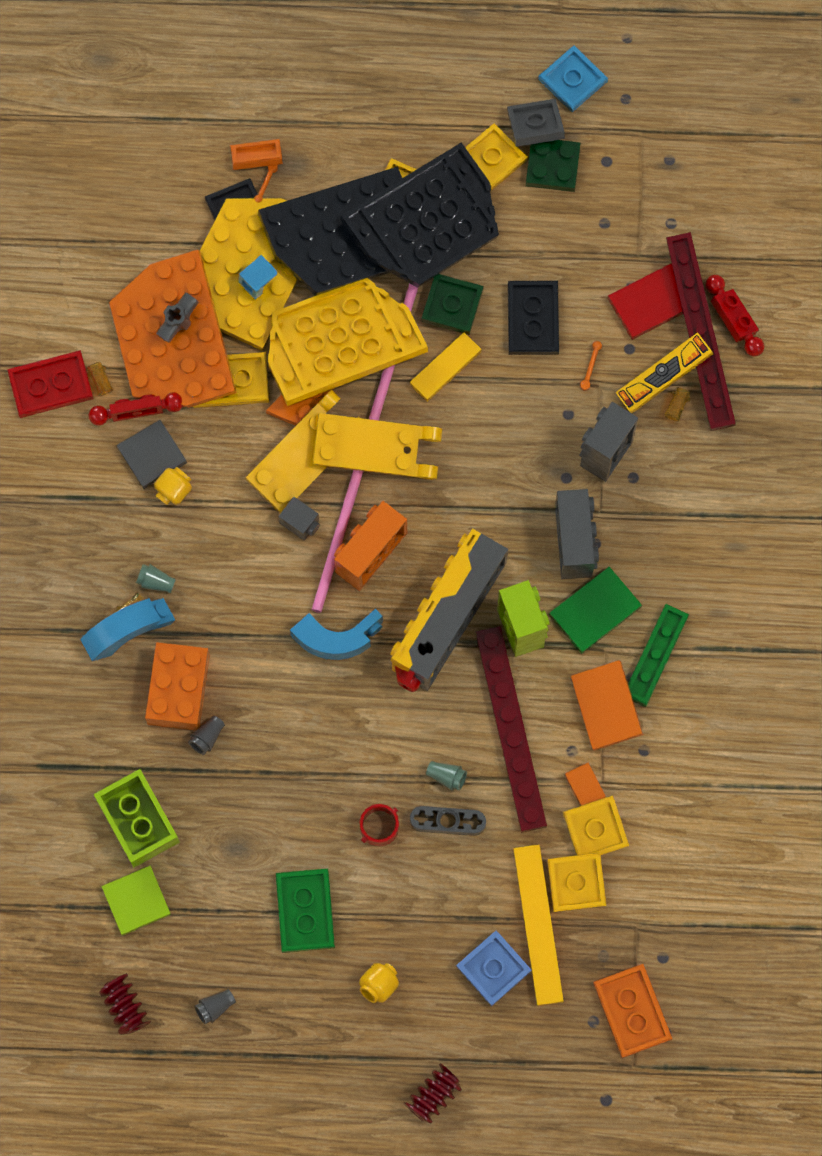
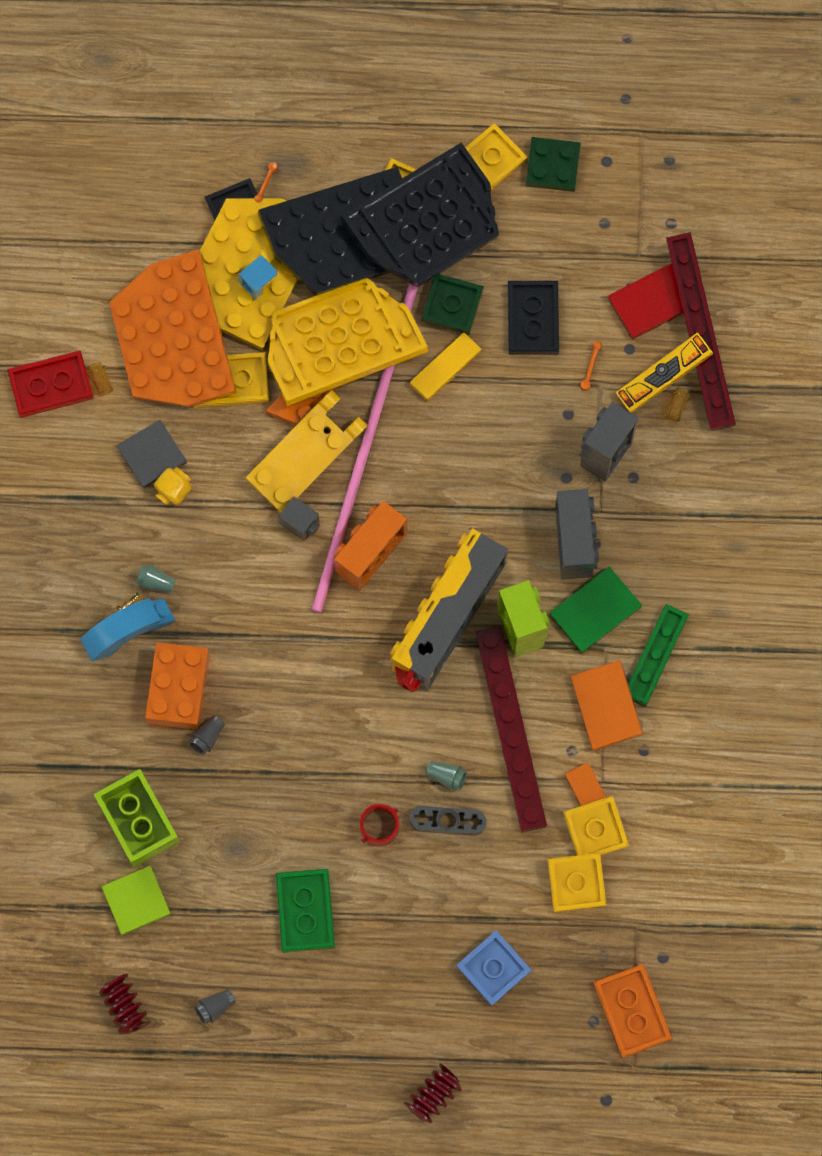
red plate [88,392,183,426] -> none
dark grey axle [156,292,199,343] -> none
orange tile [230,139,283,170] -> none
dark azure arch [290,609,383,660] -> none
yellow hinge [312,413,443,480] -> none
yellow head [359,963,399,1003] -> none
dark grey plate [507,99,565,147] -> none
yellow tile [513,844,564,1006] -> none
dark azure tile [538,46,608,112] -> none
red plate [705,275,765,357] -> none

